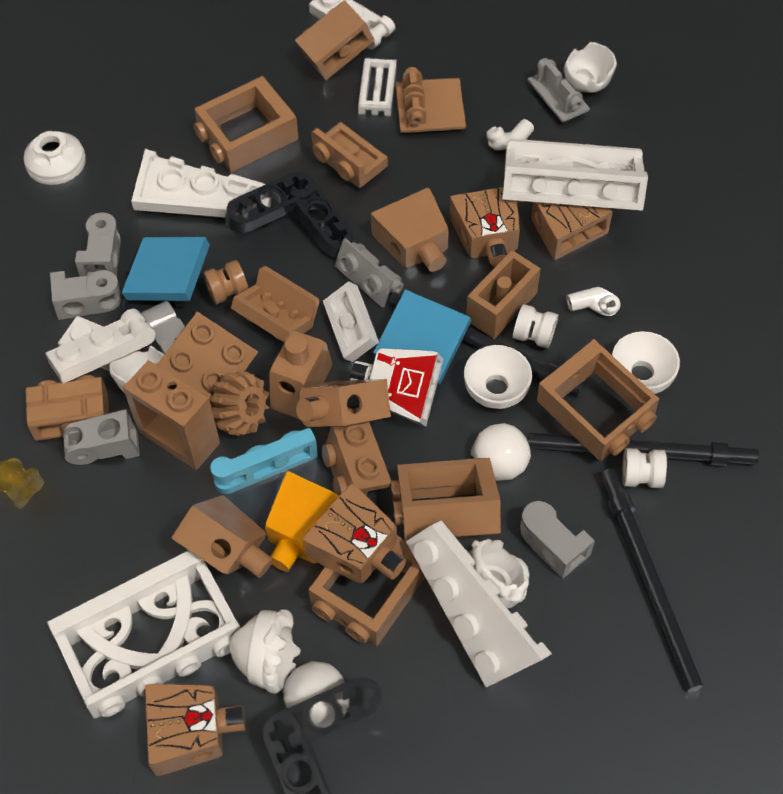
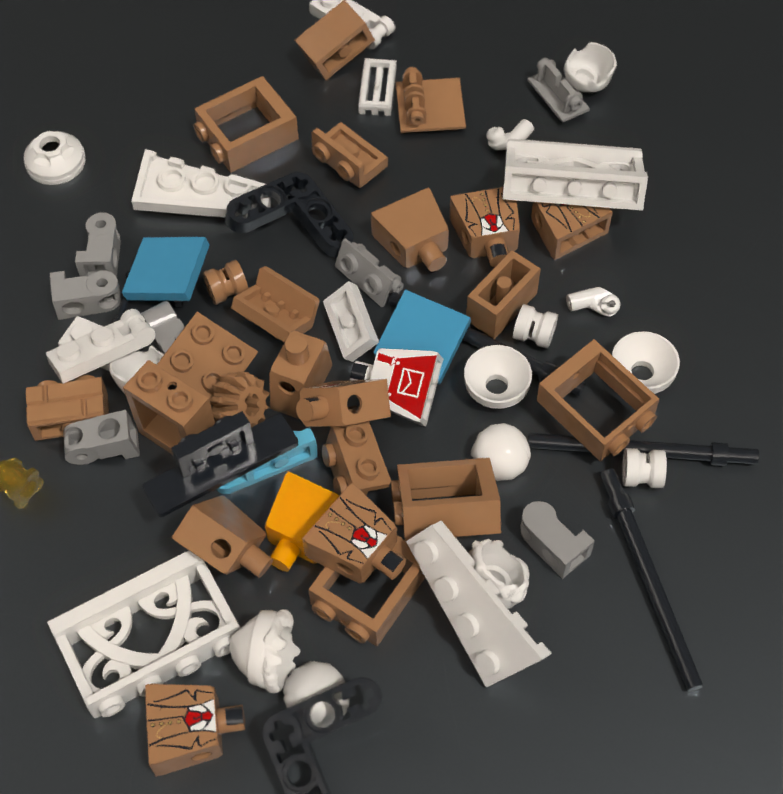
none -> black bracket [143,411,298,517]

